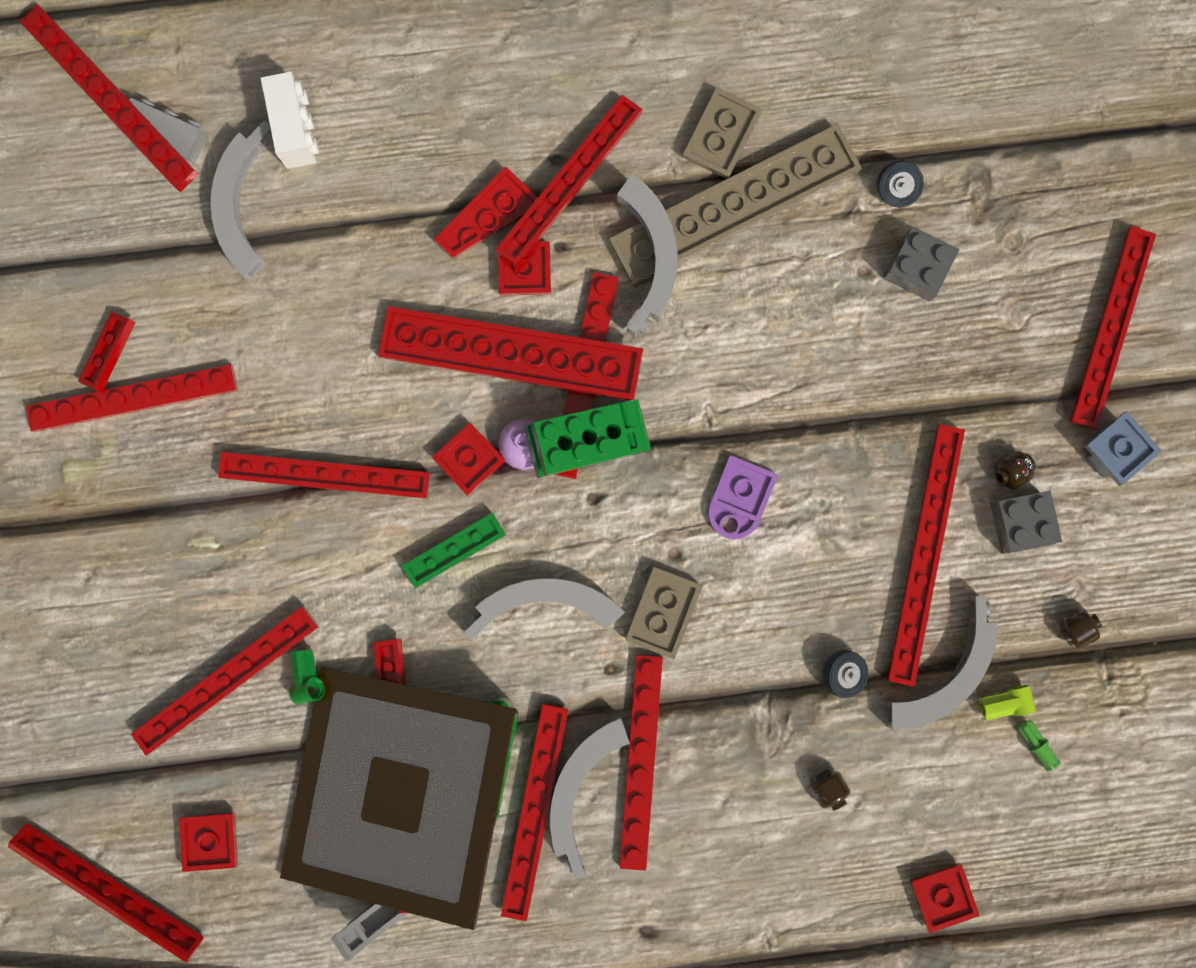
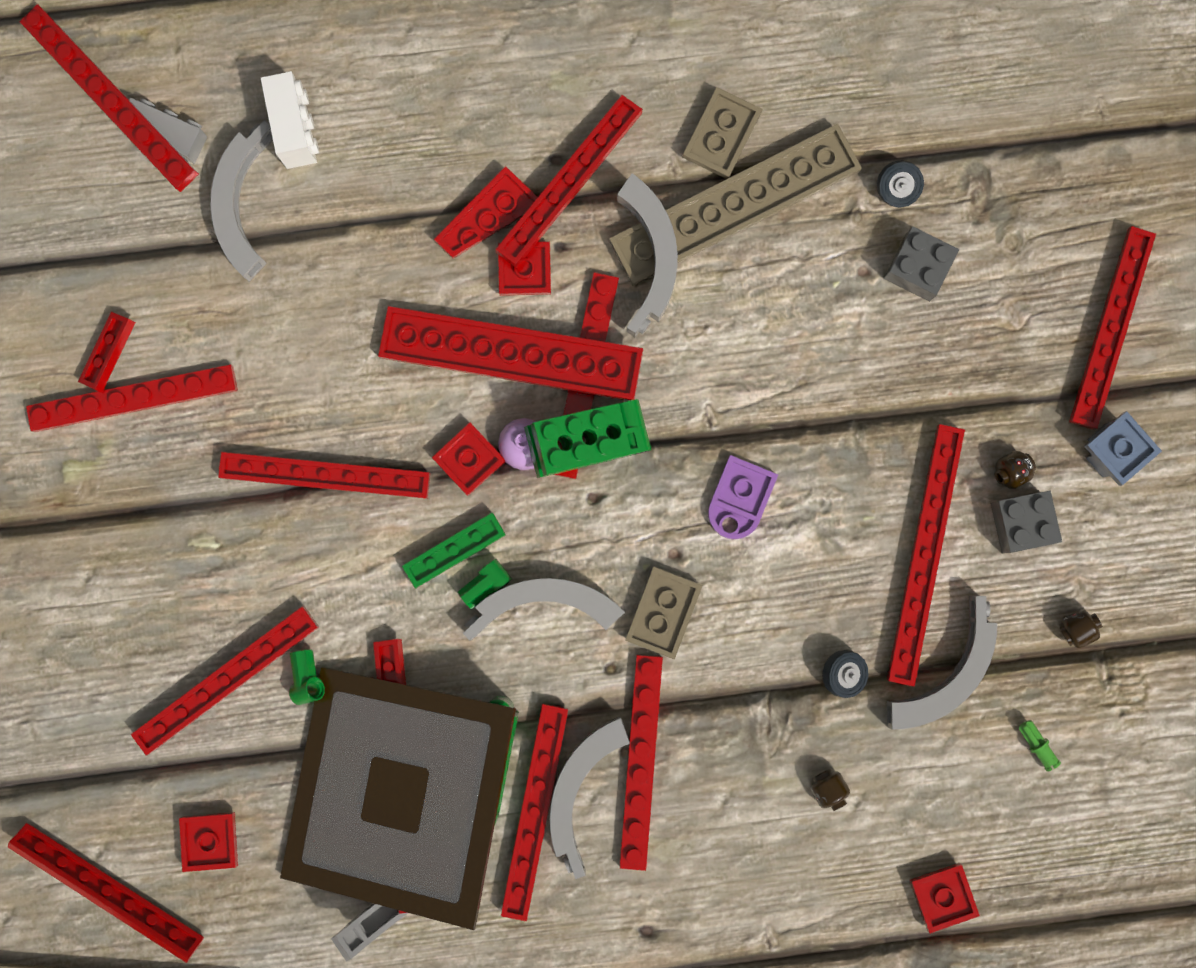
lime piece [979,685,1036,720] -> none
none -> green piece [457,559,512,609]

